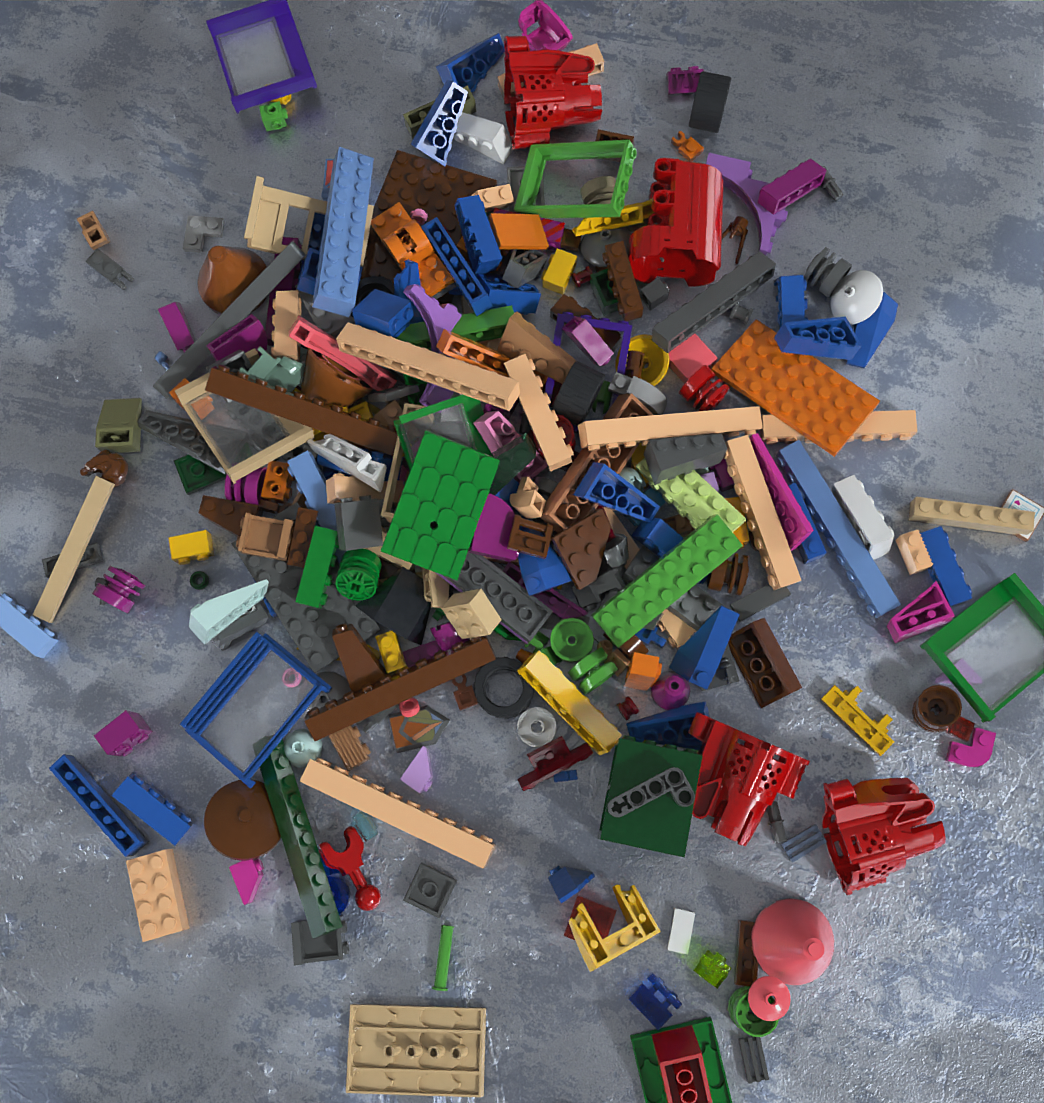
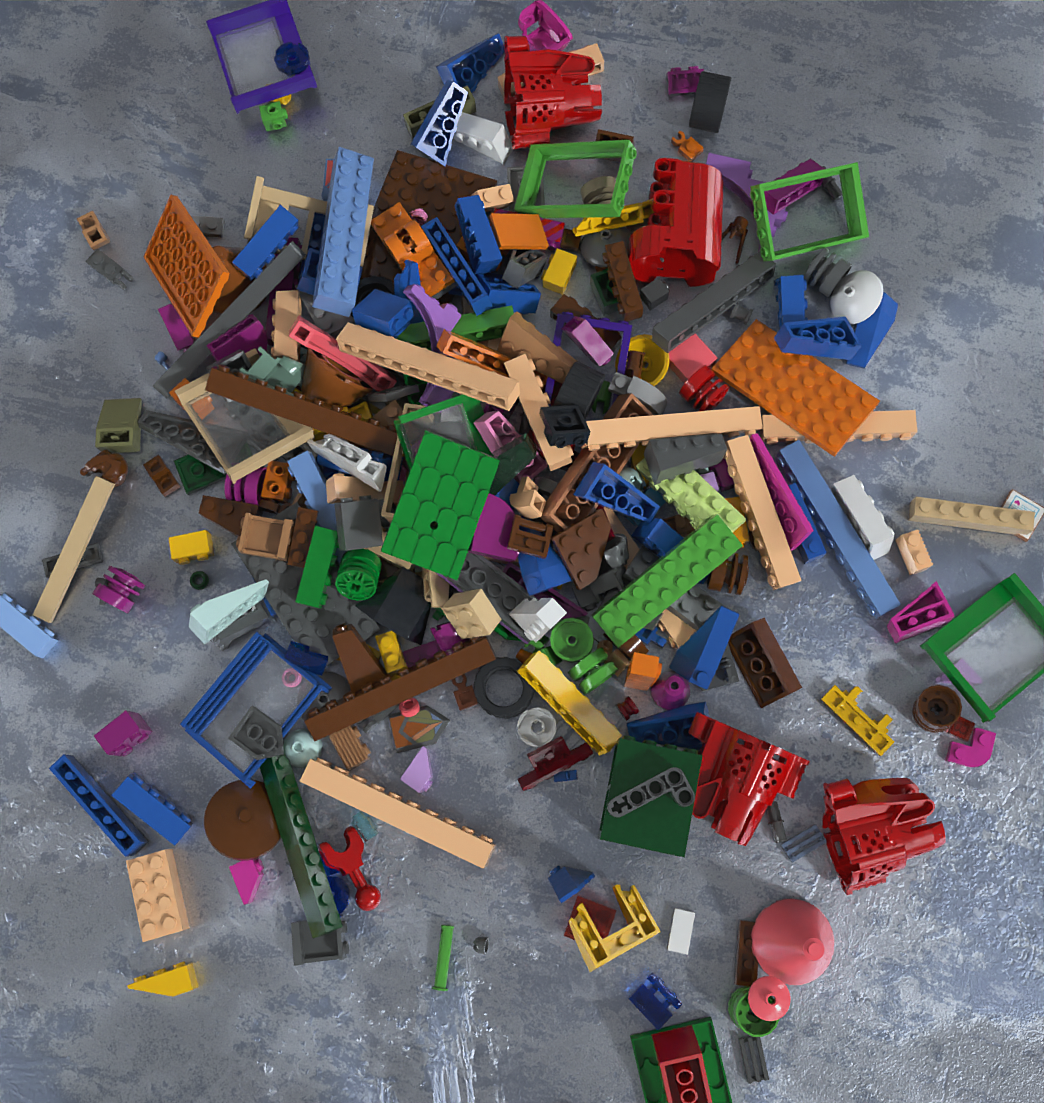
tan piece [346,1004,486,1097] -> none
dark grey plate [403,862,457,918] -> none
dark red bush [571,266,593,288] -> none
clear neon green brick [693,950,731,989] -> none
dark grey tile [730,584,791,622] -> none
blue brick [920,526,972,607] -> none
none -> yellow slope [127,961,199,997]
none -> orange plate [143,194,230,338]
none -> reddish brown slope [143,454,181,497]
none -> dark grey tile [228,705,284,760]
none -> blue wedge [232,204,299,280]
none -> clear blue plate [274,42,310,77]
none -> clear blue slope [284,641,328,676]
none -> dark grey hinge [473,937,489,954]
none -> white wedge [509,598,567,643]
none -> black plate [539,405,591,448]
none -> bright green window [750,162,869,262]

